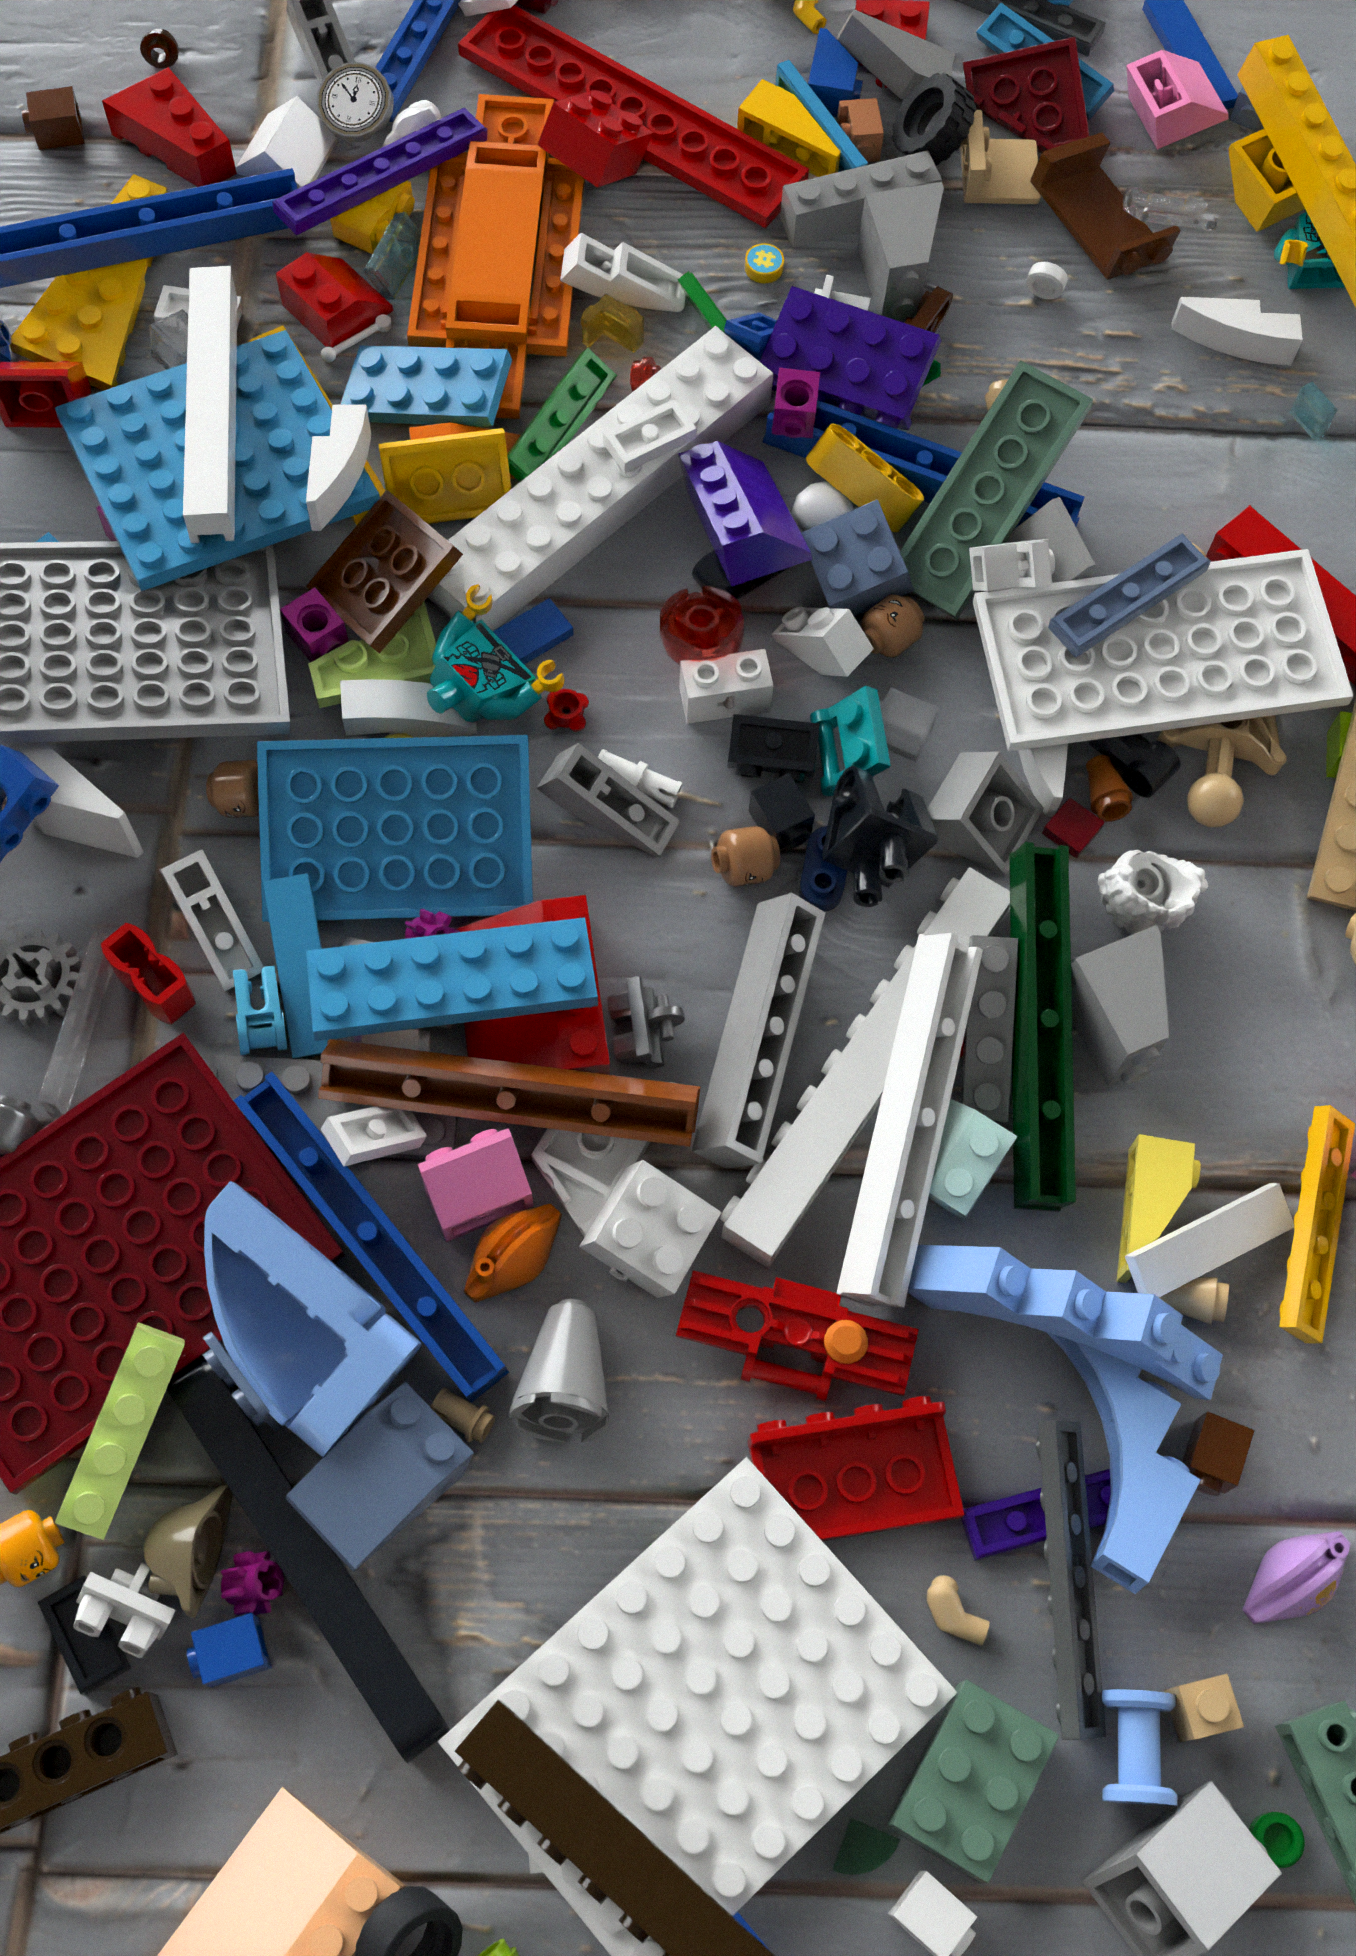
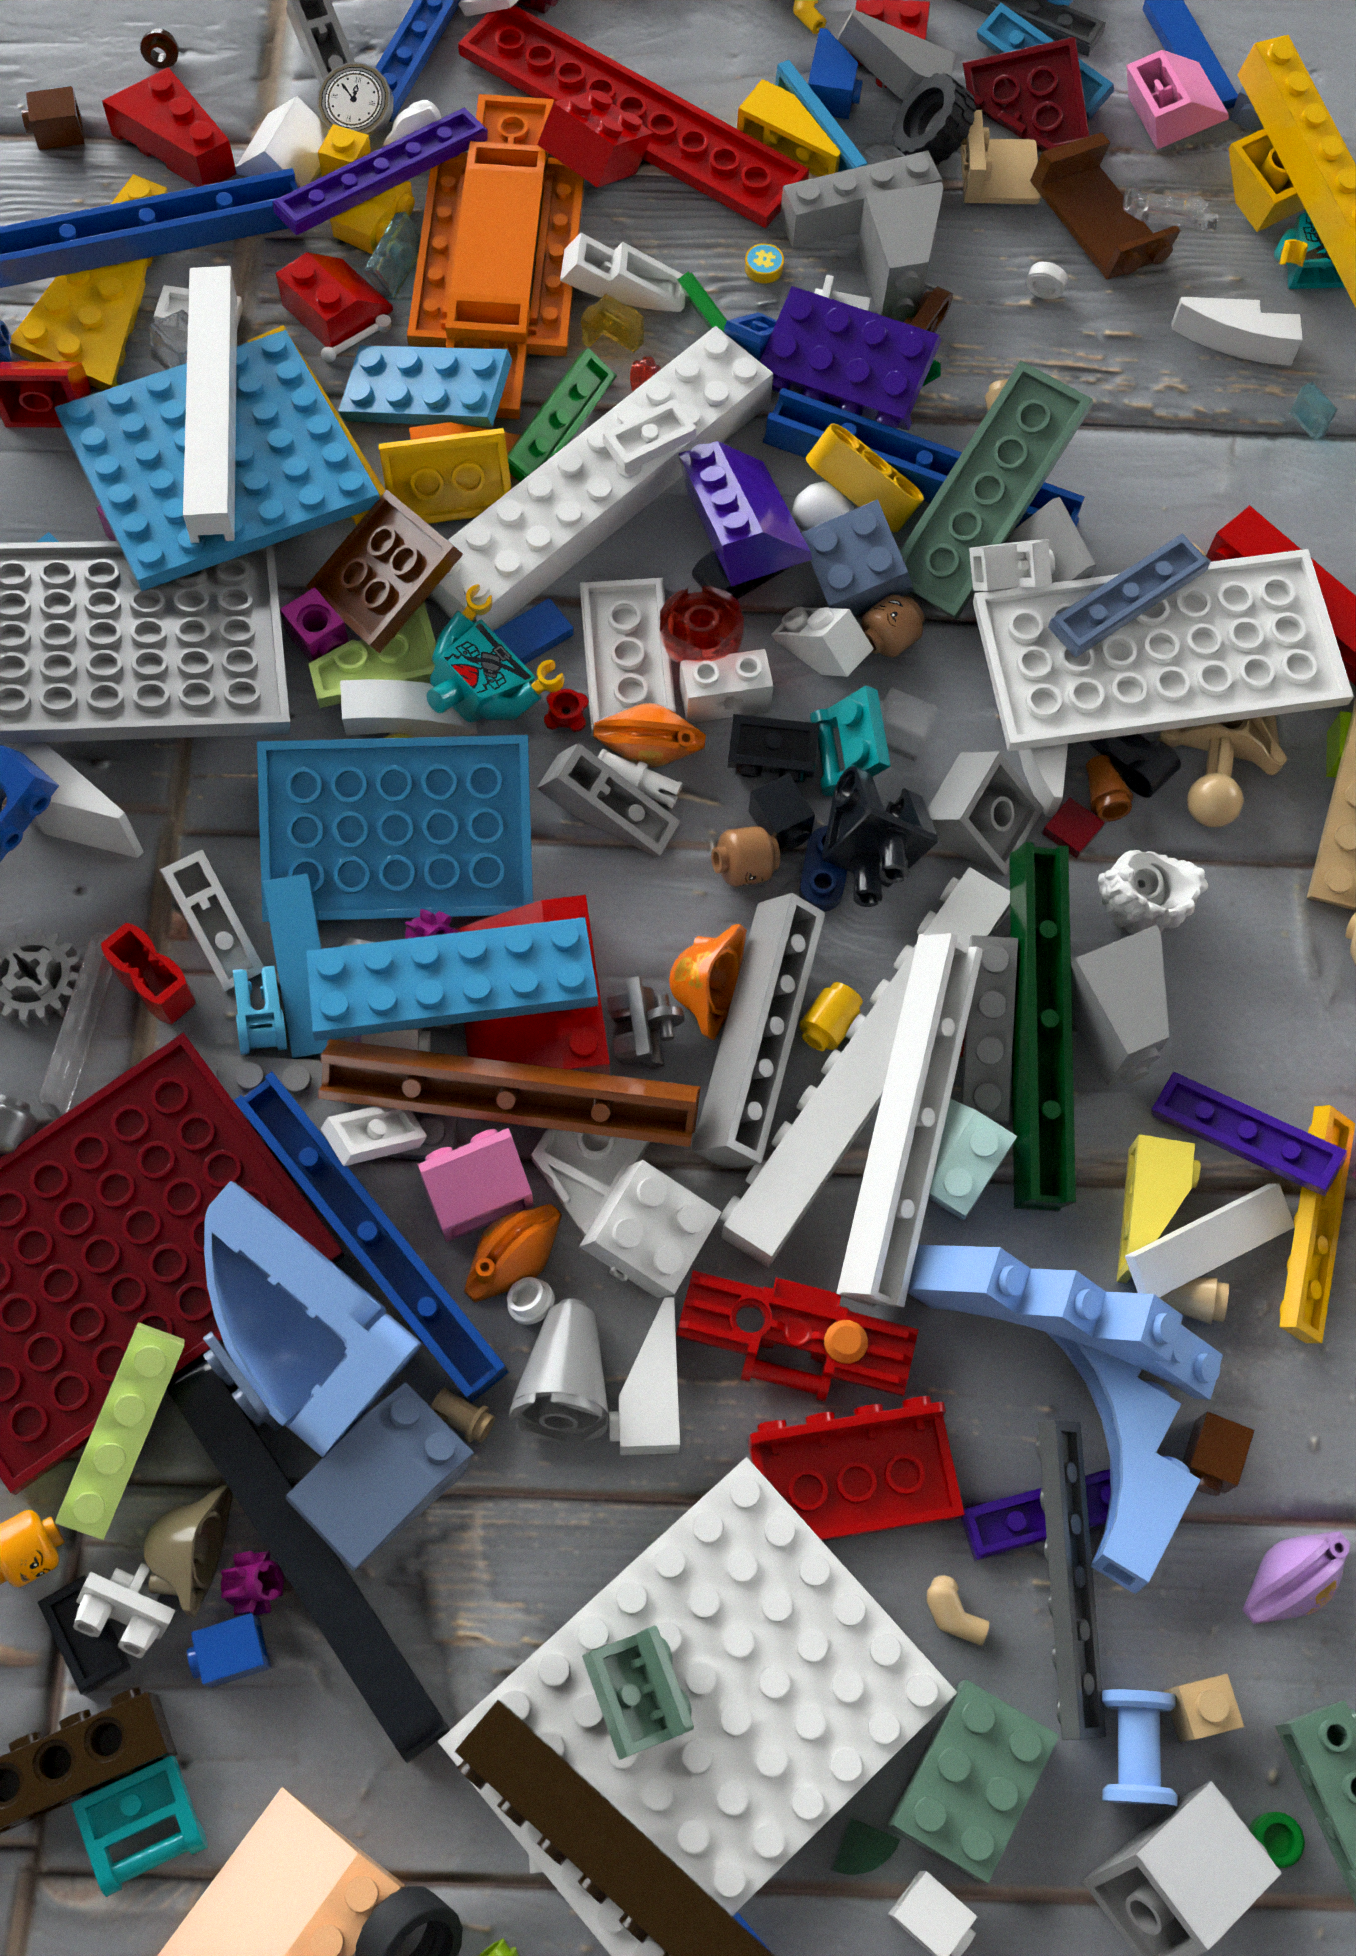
medium nougat head [206,760,259,818] -> none
white slope [306,405,371,531] -> none
magenta brick [772,368,820,438] -> none
nougat brick [837,98,884,162] -> none
none -> teal plate [71,1755,208,1897]
none -> yellow brick [318,124,371,177]
none -> white plate [507,1277,555,1325]
none -> white tile [580,578,676,737]
none -> sand green bracket [582,1625,694,1760]
none -> orange hat [593,703,706,768]
none -> white slope [609,1297,680,1455]
none -> orange hat [669,924,747,1041]
none -> yellow brick [799,982,863,1051]
none -> dark purple plate [1151,1071,1347,1197]

